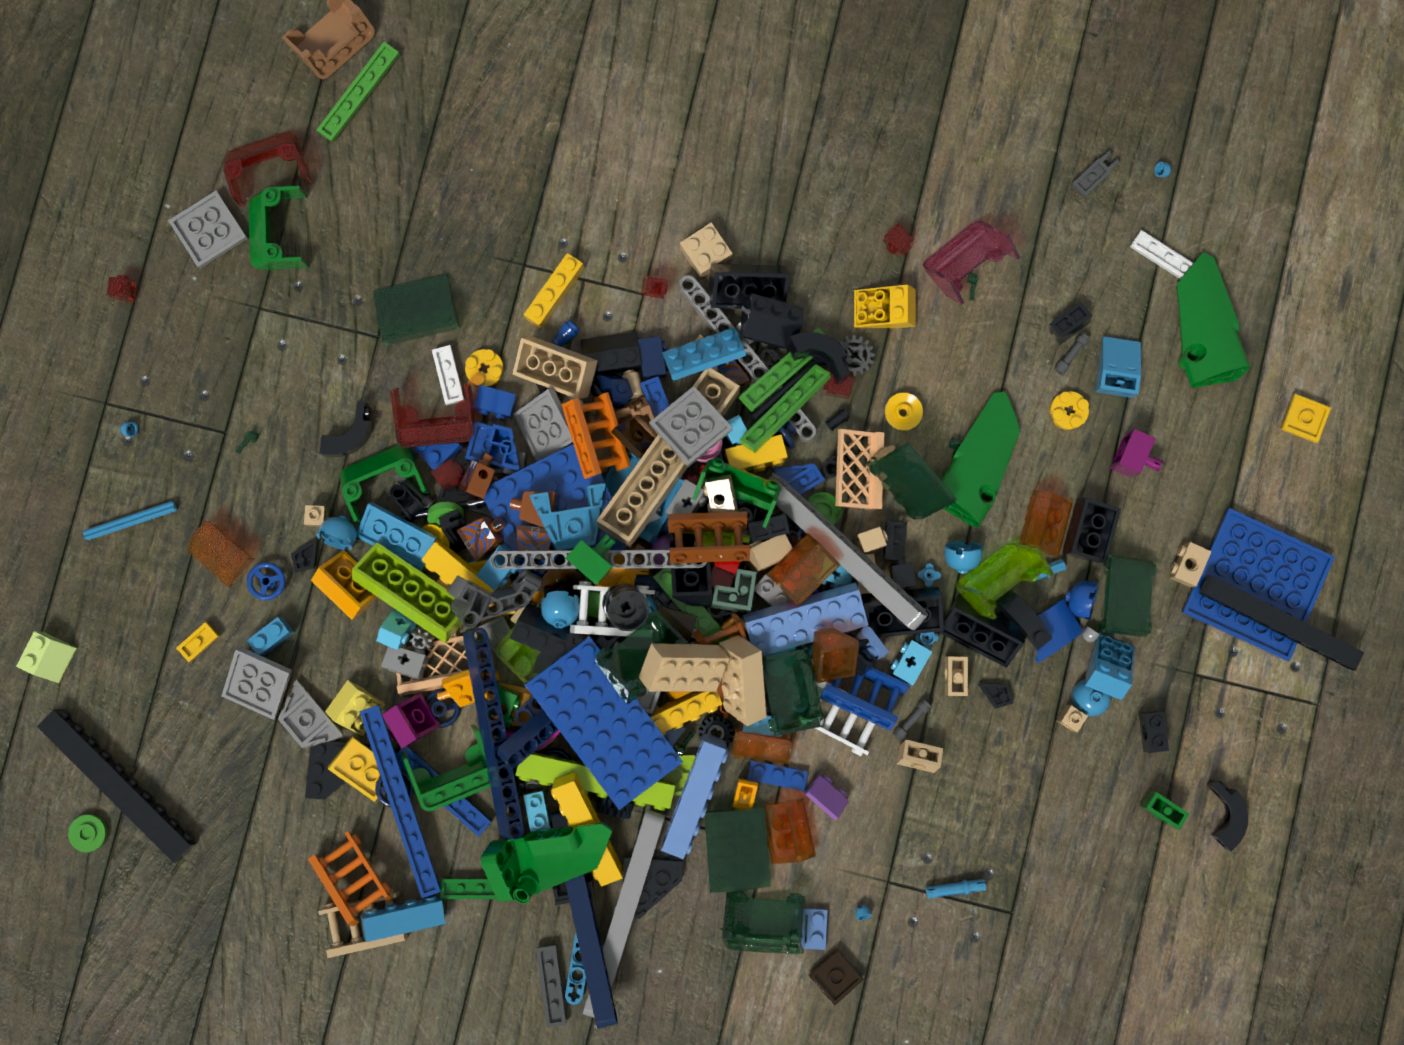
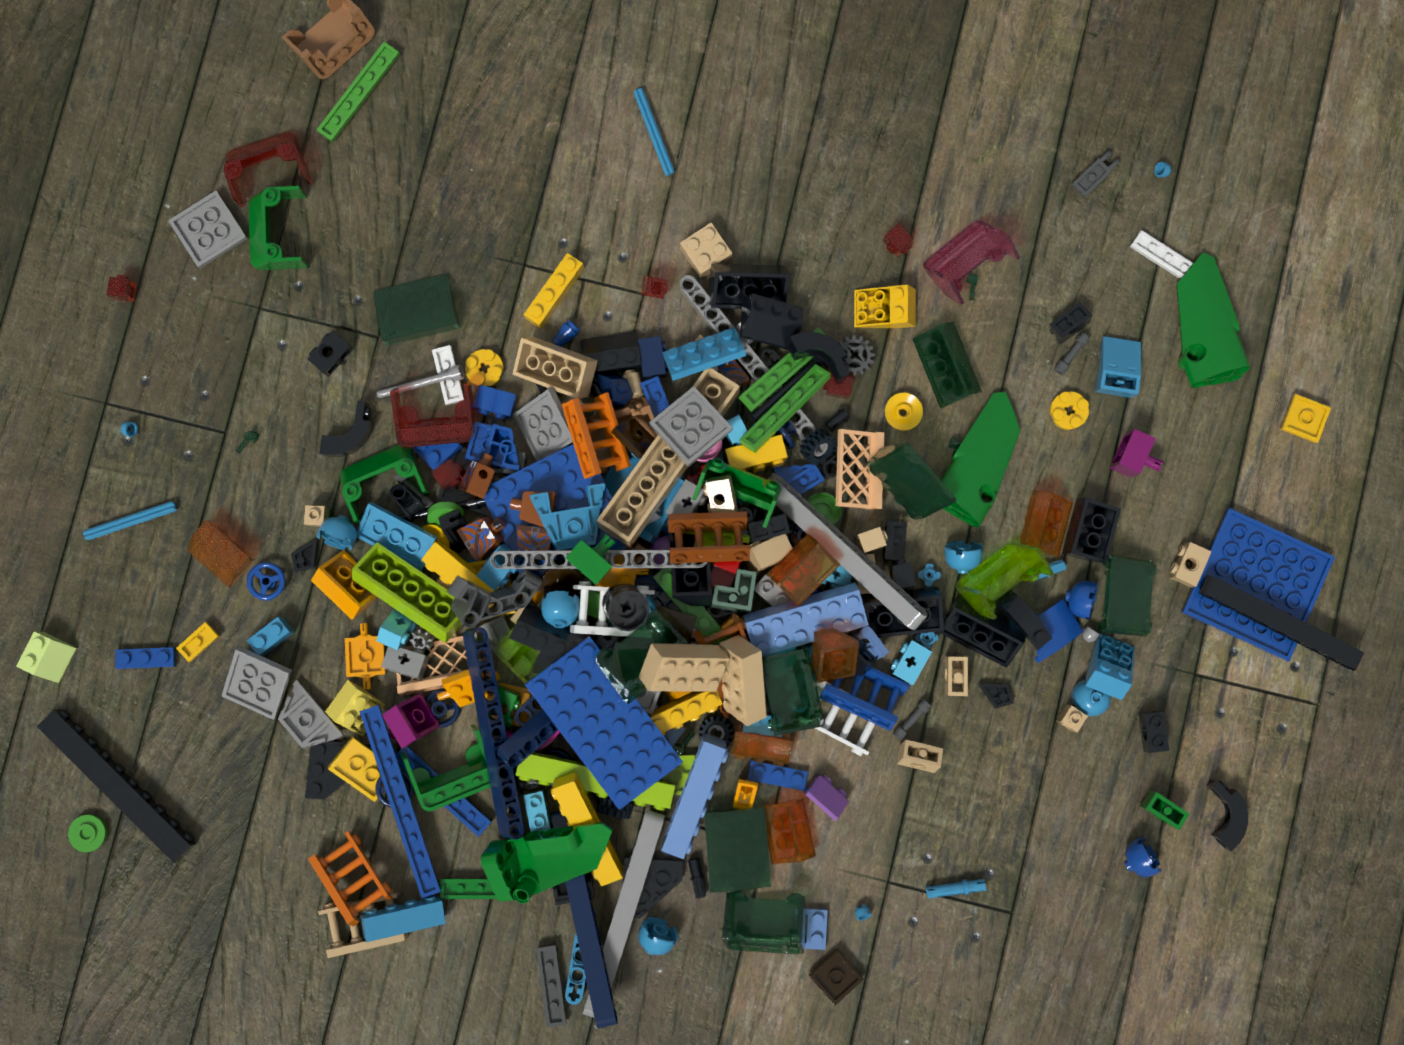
none -> blue plate [115,647,176,669]
none -> black brick [307,331,354,377]
none -> light orange plate [345,623,387,690]
none -> light grey piece [377,364,465,398]
none -> dark azure axle [634,88,674,176]
none -> dark azure cylinder [638,917,679,955]
none -> black axle [688,858,707,898]
none -> black bush [799,428,837,465]
none -> clear green slope [913,321,982,409]
none -> blue cylinder [1124,836,1162,877]

